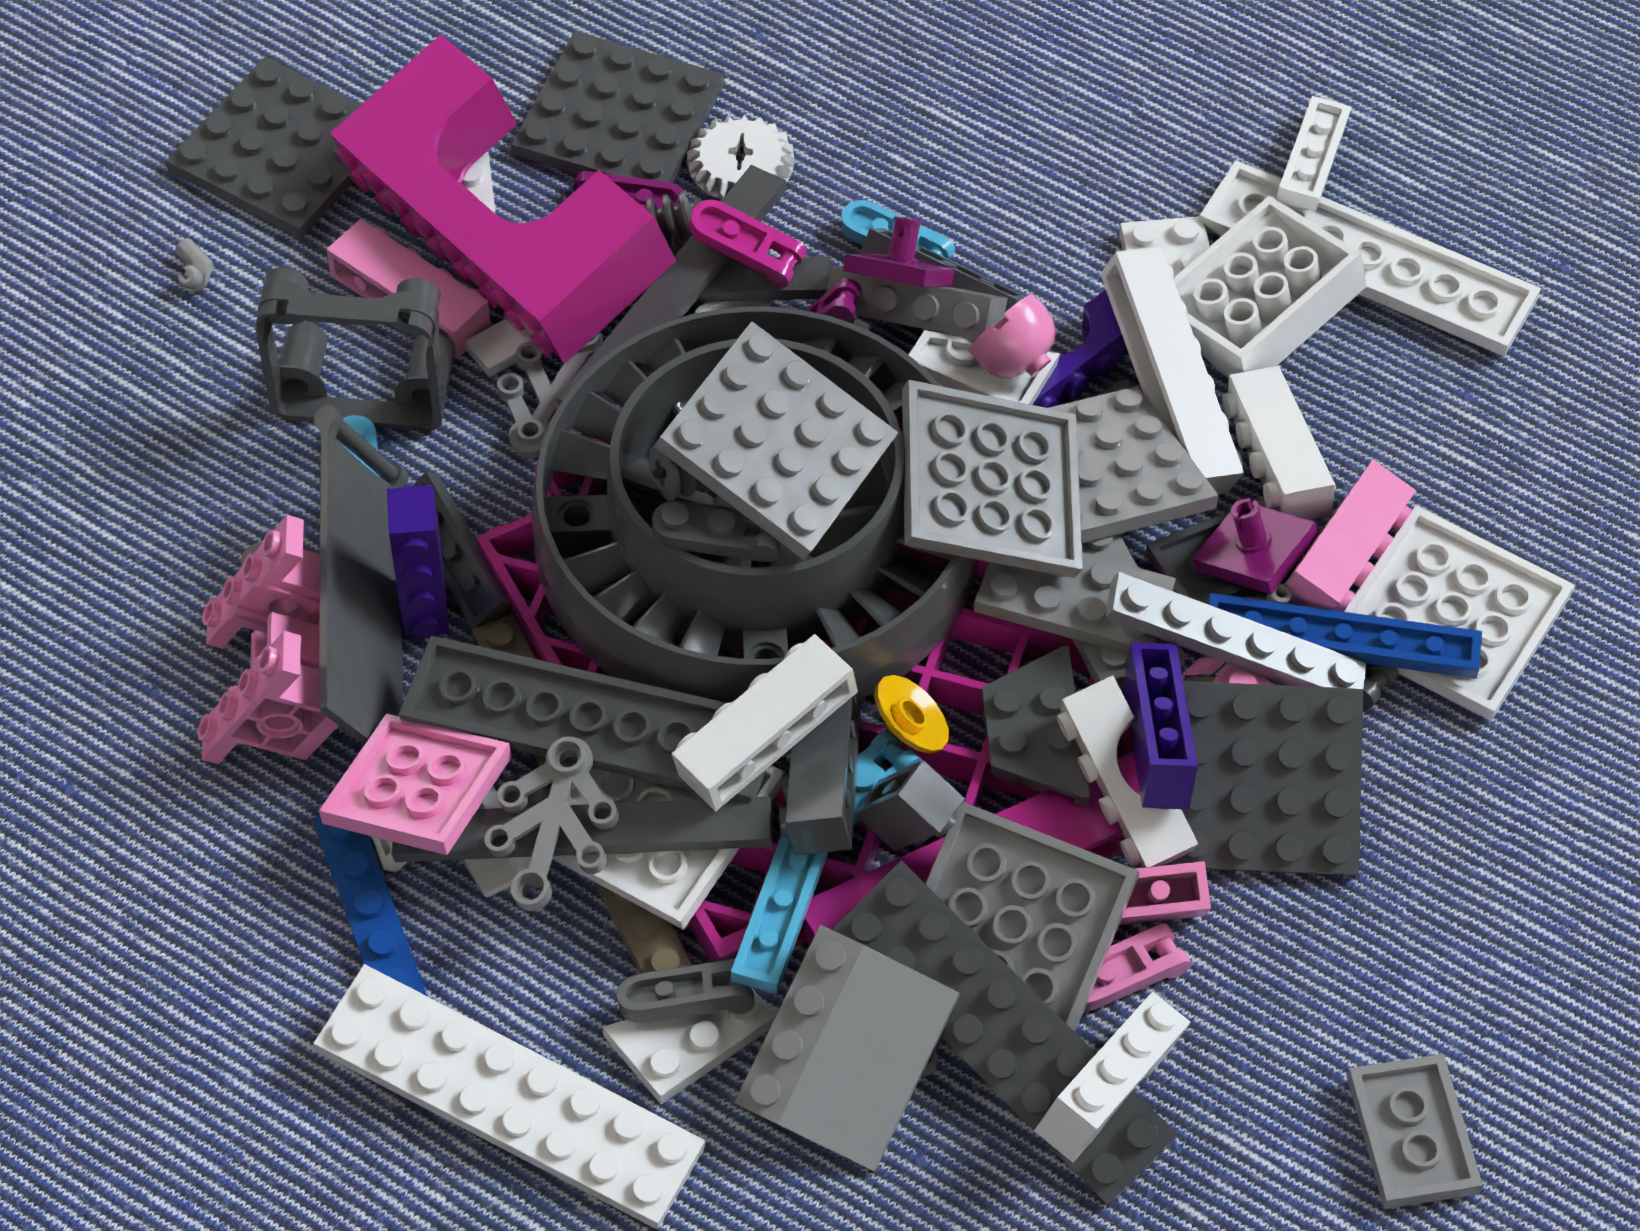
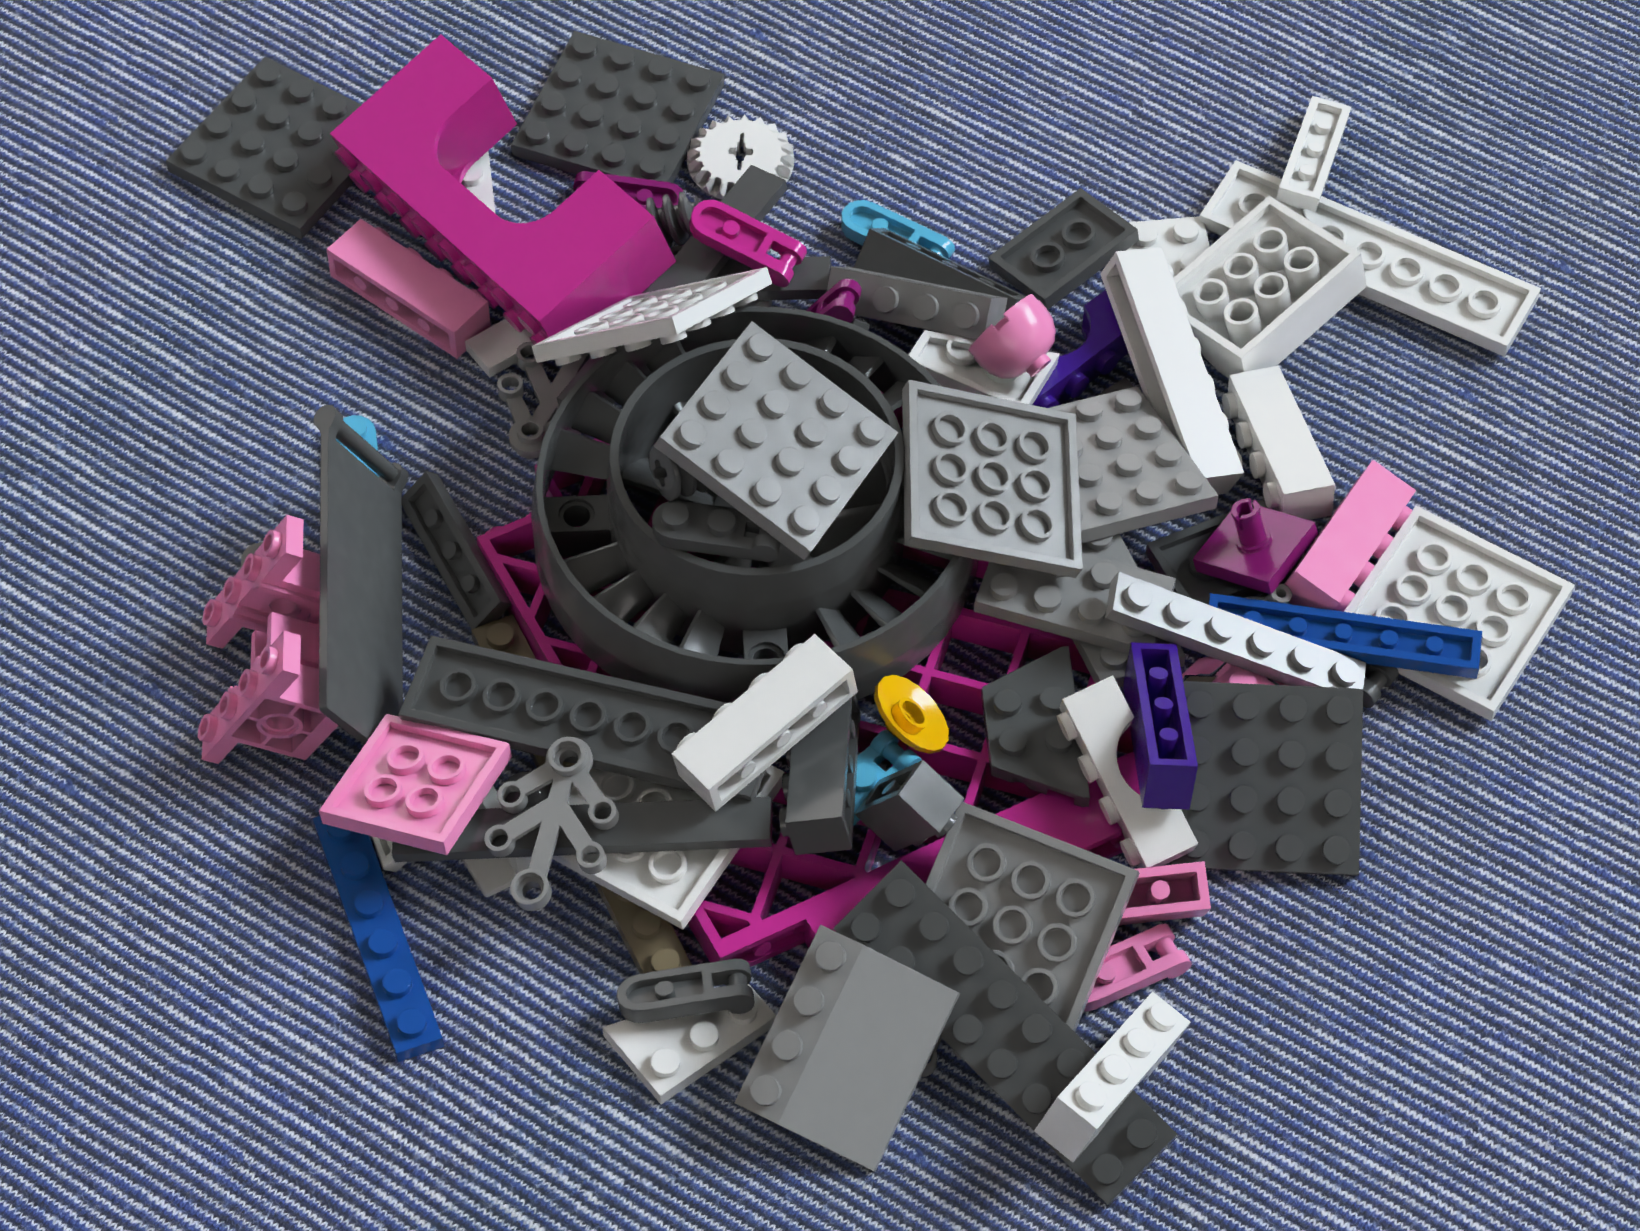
light grey arm [175,238,213,292] -> none
dark grey piece [256,267,455,431] -> none
white plate [314,964,706,1230] -> none
dark purple brick [387,485,449,638] -> none
medium azure plate [731,835,829,994] -> none
magenta tile [843,216,955,287] -> none
light grey plate [1347,1054,1483,1209] -> none
none -> white plate [531,267,772,366]
none -> dark grey plate [988,188,1139,310]

